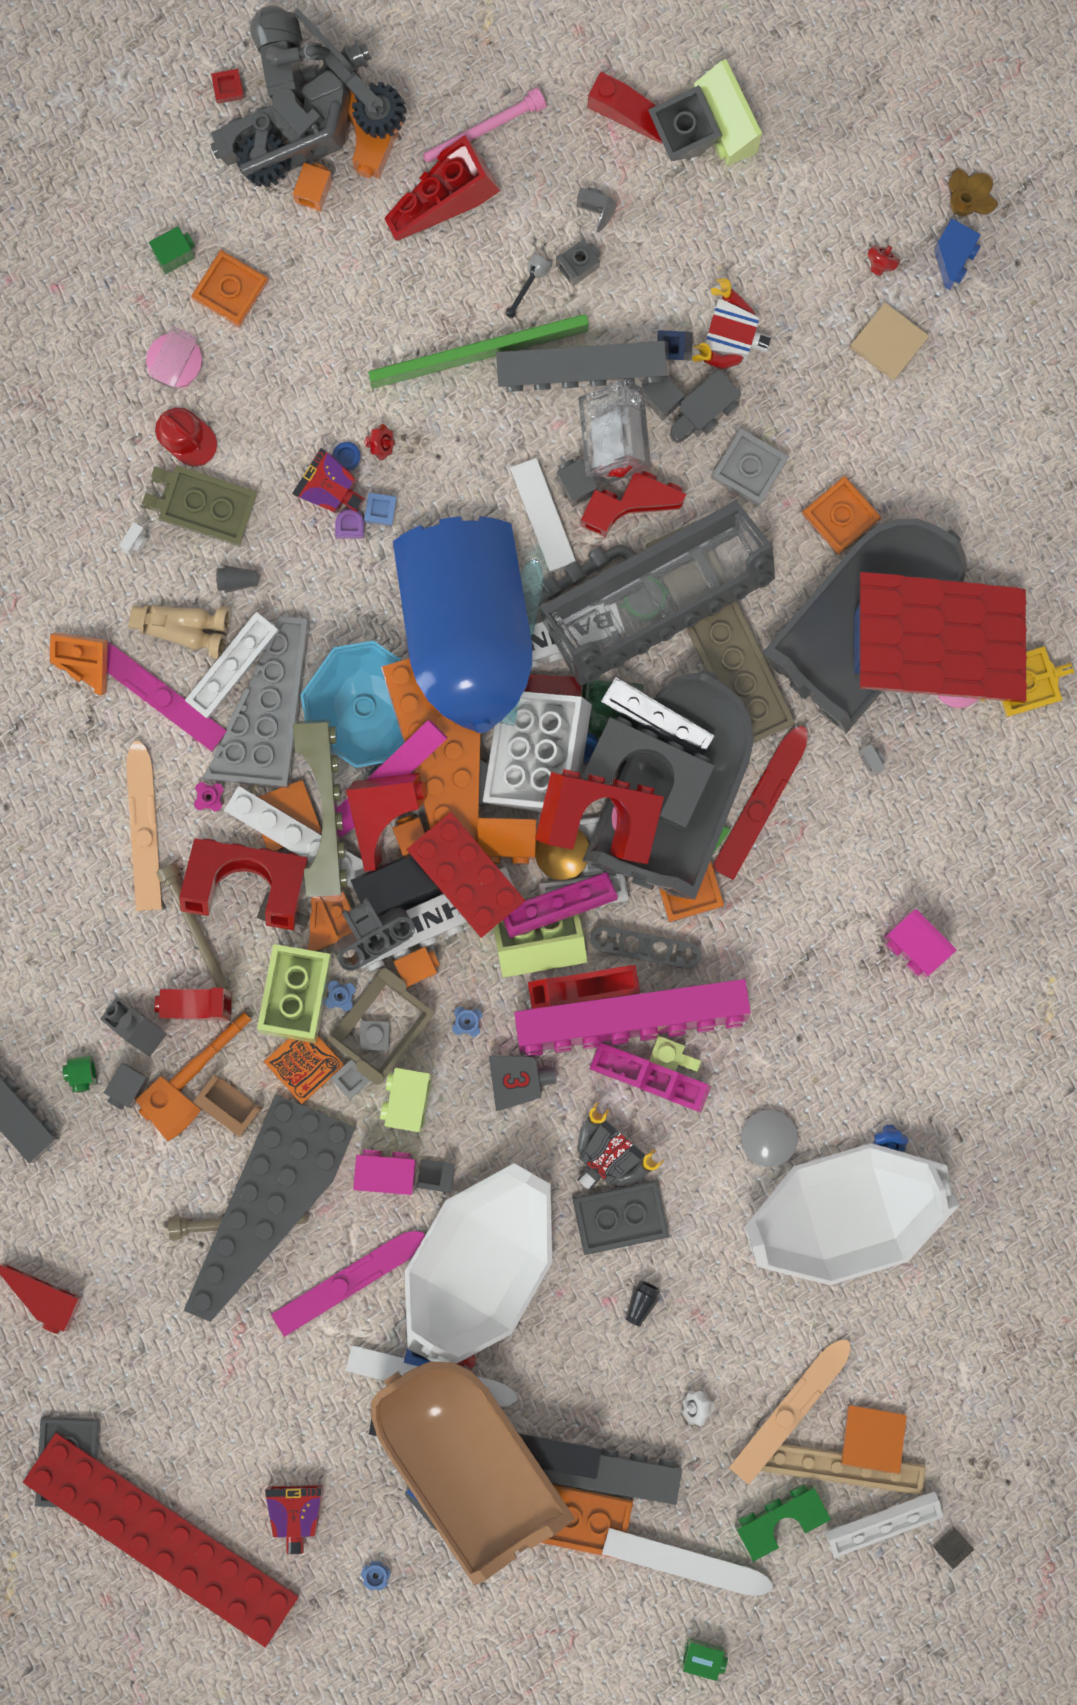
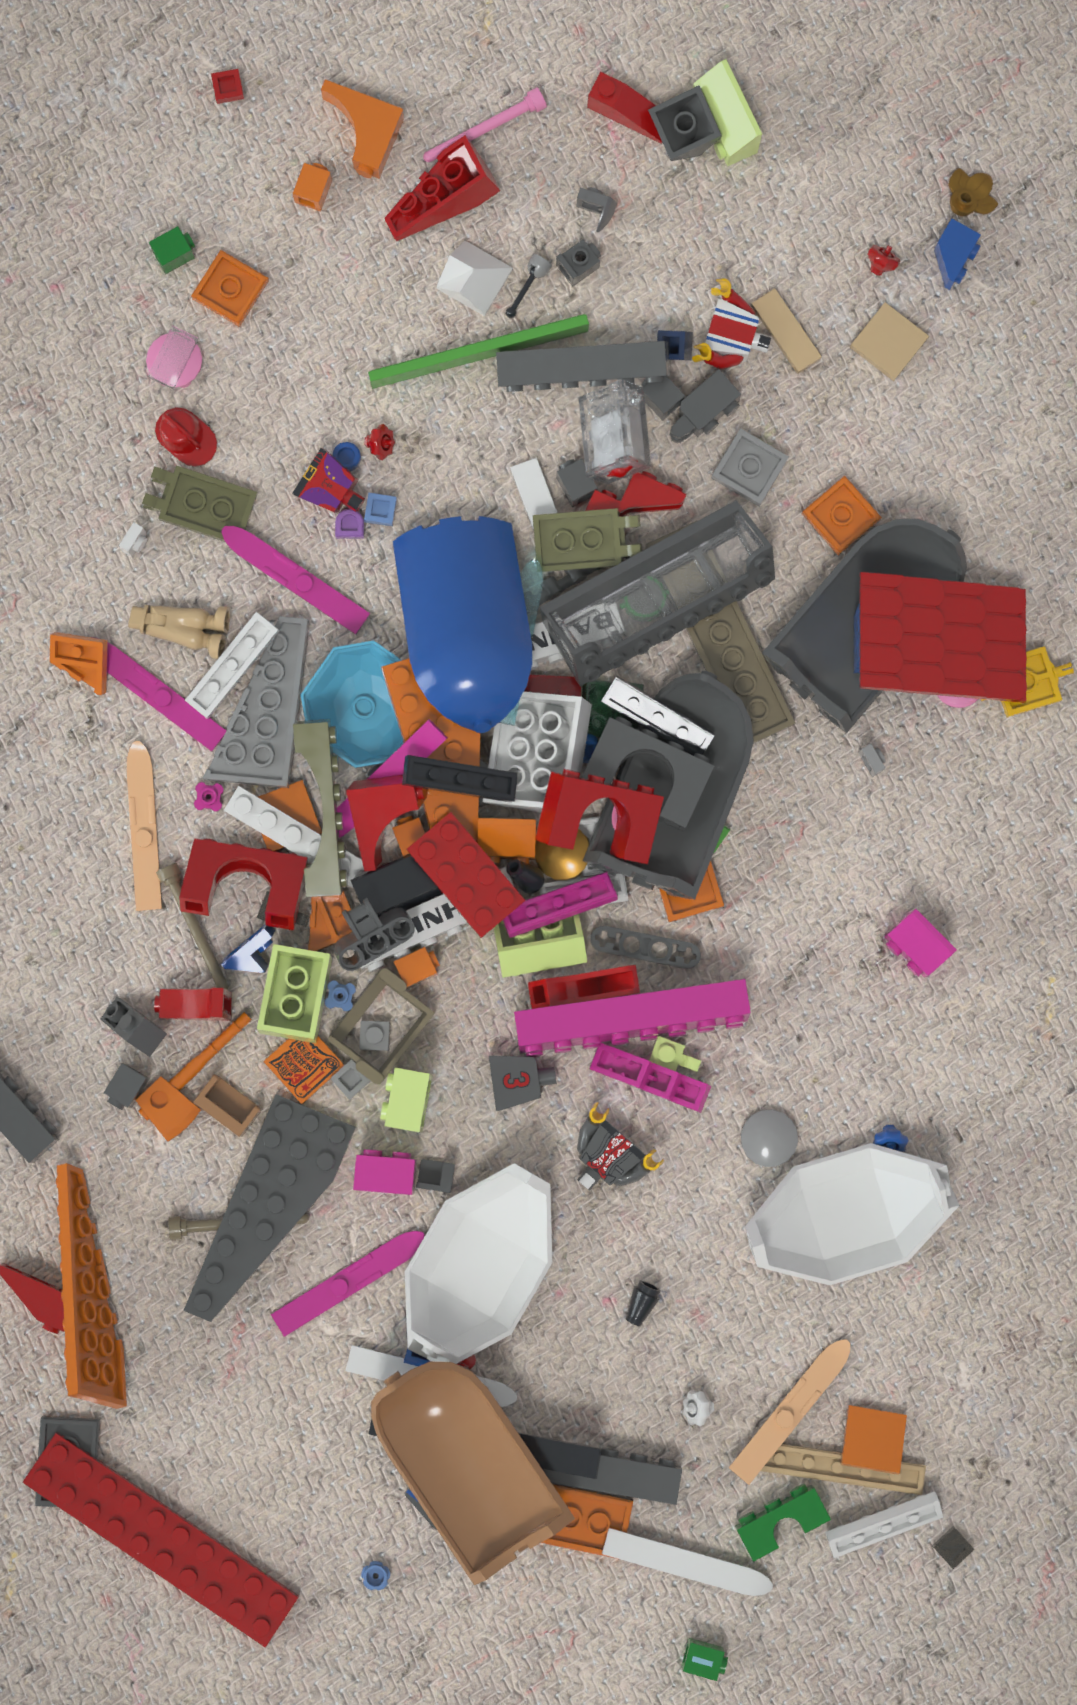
green plate [63,1055,98,1093] -> none
dark grey piece [211,5,407,188] -> none
dark grey cone [216,565,258,593] -> none
torso [265,1485,323,1554] -> none
medium blue plate [452,1007,482,1037] -> none
dark grey tile [572,1180,669,1255] -> none
red piece [712,726,808,881] -> none
none -> orange wing [56,1163,127,1409]
none -> dark pink piece [221,526,370,635]
none -> slope [221,924,275,973]
none -> black tile [402,755,518,803]
none -> white slope [436,240,513,316]
none -> black cone [506,859,544,893]
none -> olive tile [533,508,642,572]
none -> tan tile [751,288,822,374]

